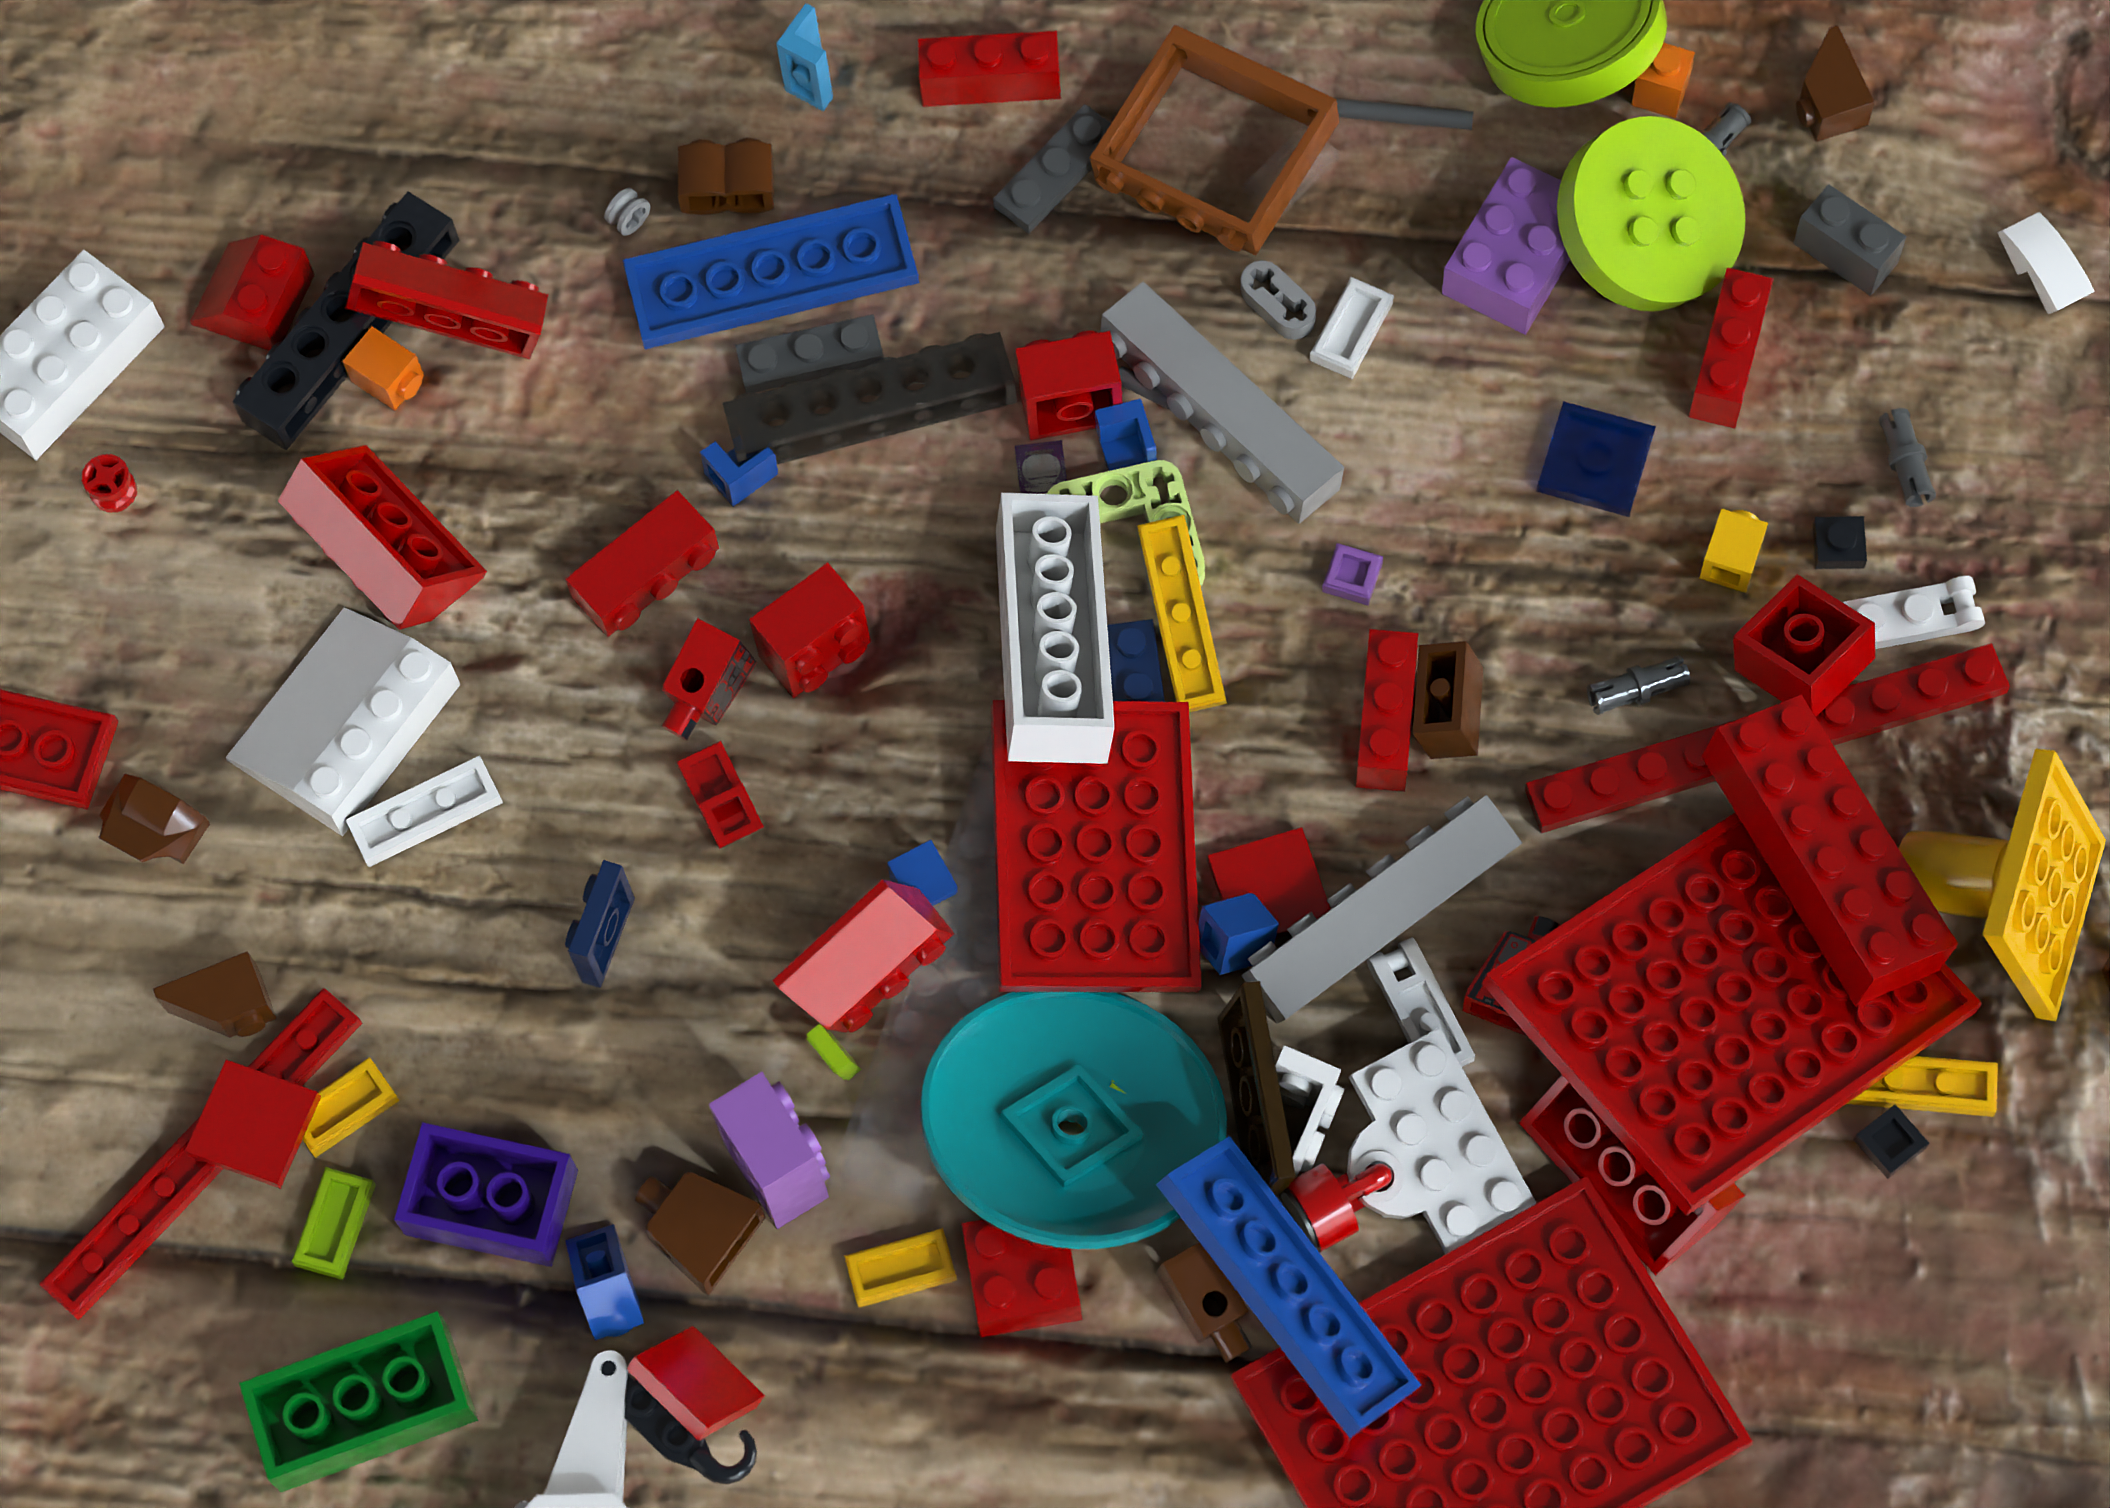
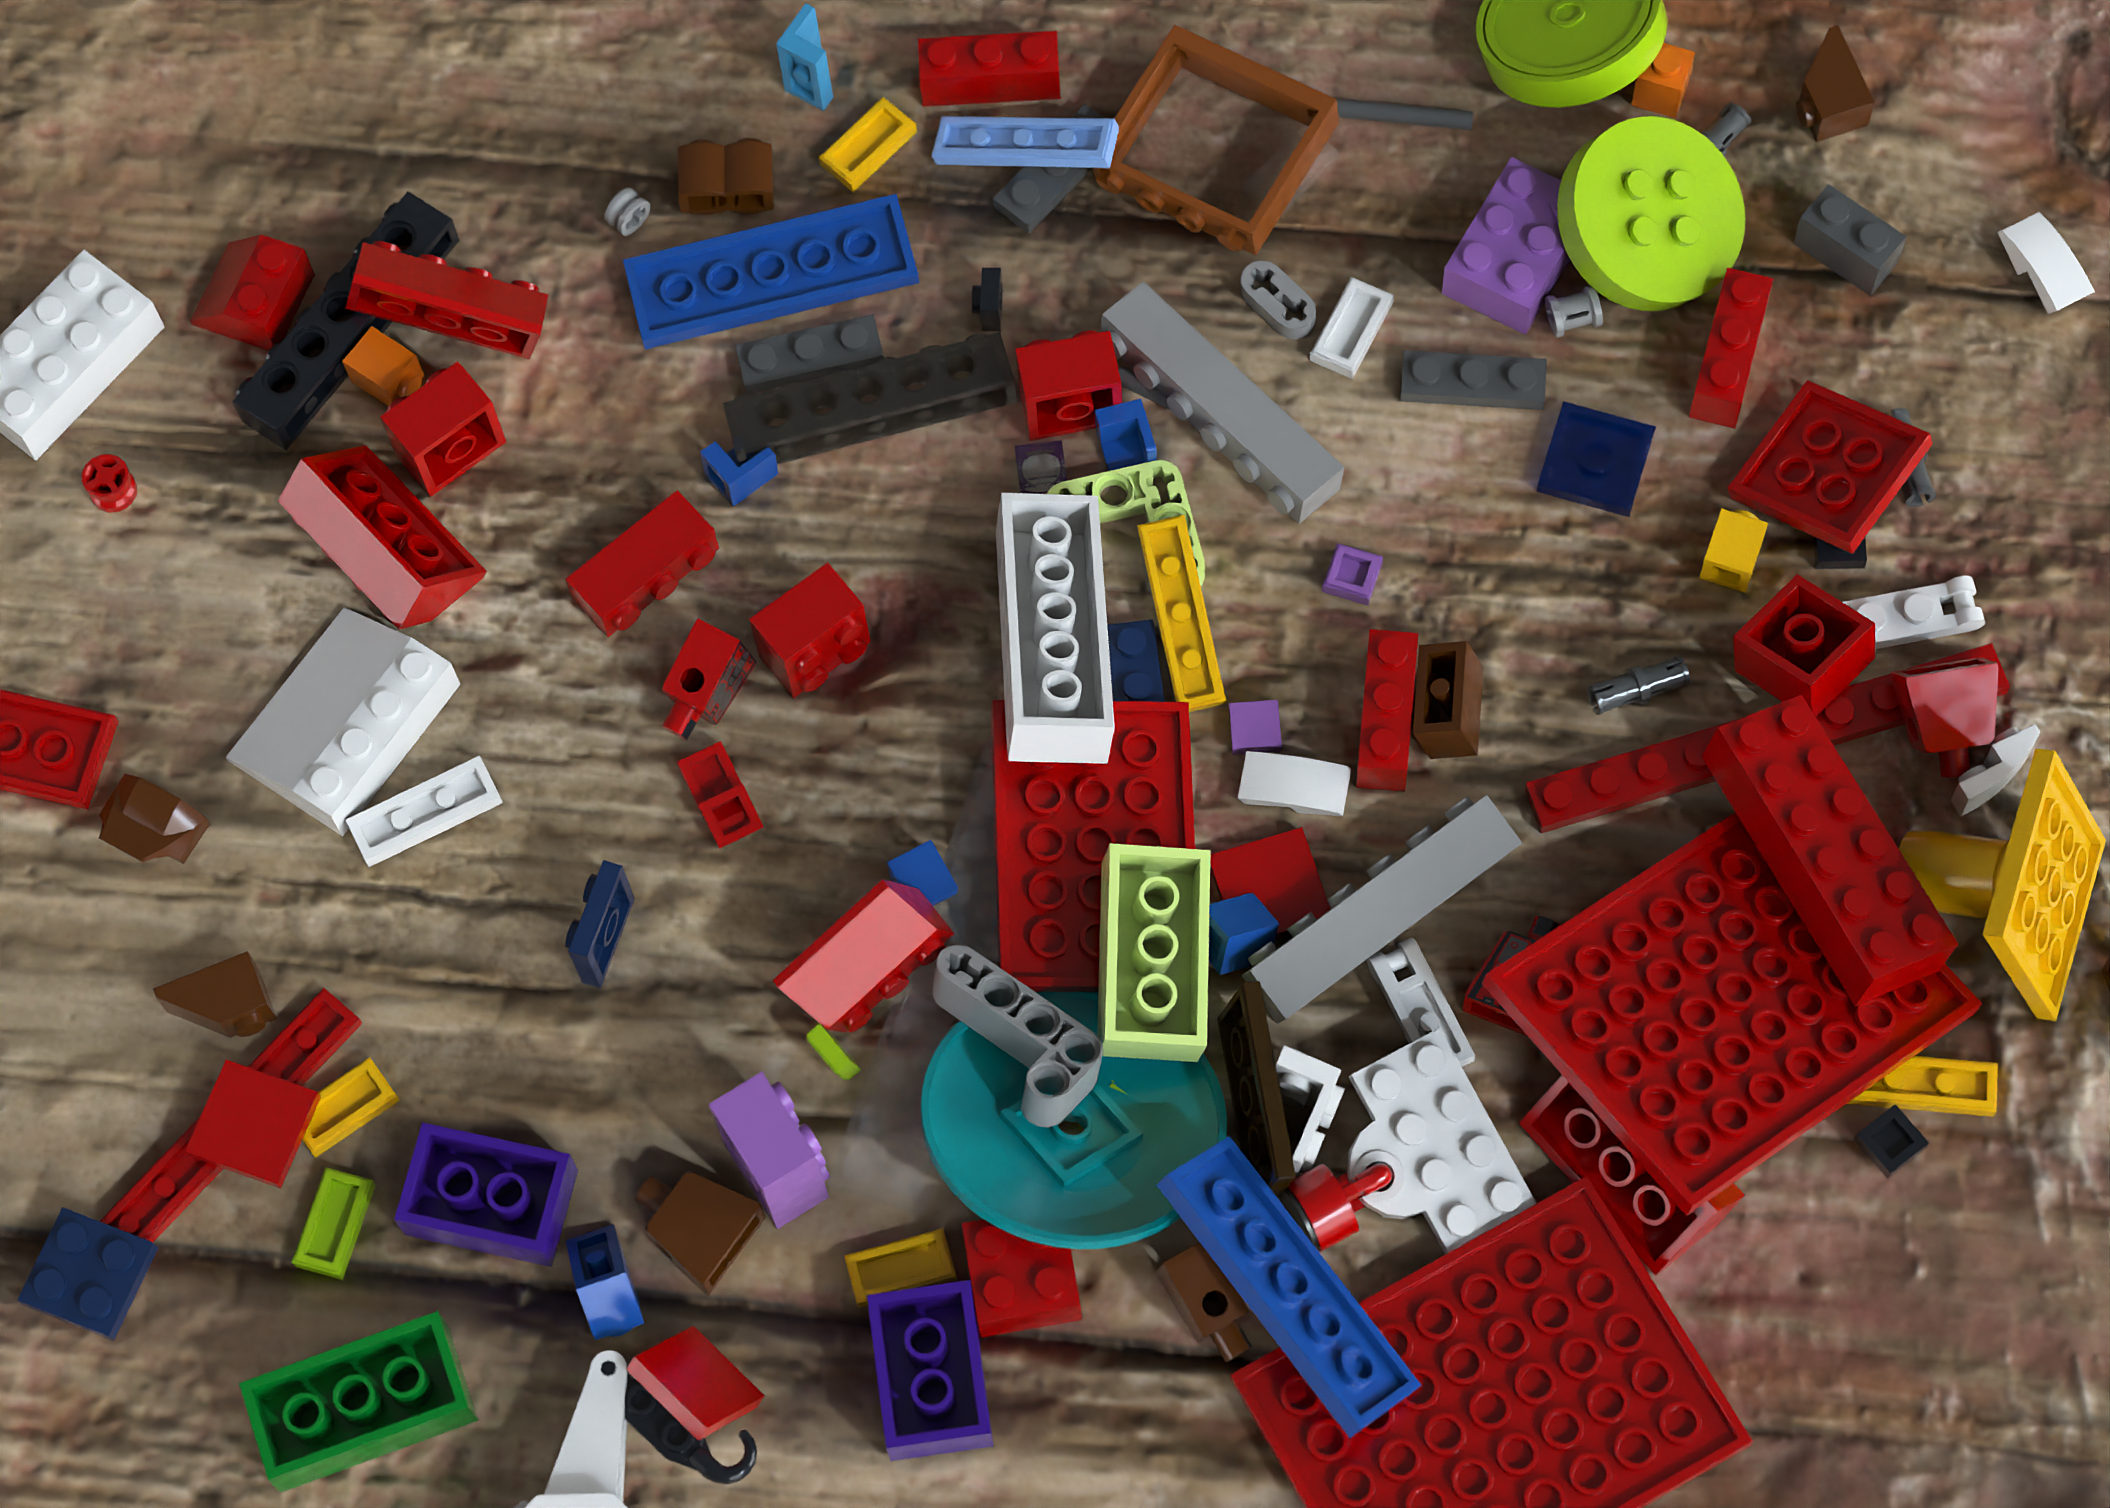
none -> dark blue plate [17,1207,158,1341]
none -> red brick [380,361,507,497]
none -> yellow tile [819,97,917,192]
none -> dark purple brick [867,1280,994,1461]
none -> light blue tile [932,116,1119,168]
none -> light grey beam [932,945,1103,1127]
none -> black plate [972,267,1003,332]
none -> yellowish green brick [1097,843,1210,1062]
none -> medium lavender tile [1229,700,1282,755]
none -> white slope [1238,751,1351,816]
none -> dark grey plate [1400,350,1547,410]
none -> light grey bush [1545,285,1603,338]
none -> red plate [1727,380,1933,554]
none -> red torso [1891,657,1999,778]
none -> white slope [1951,724,2040,816]

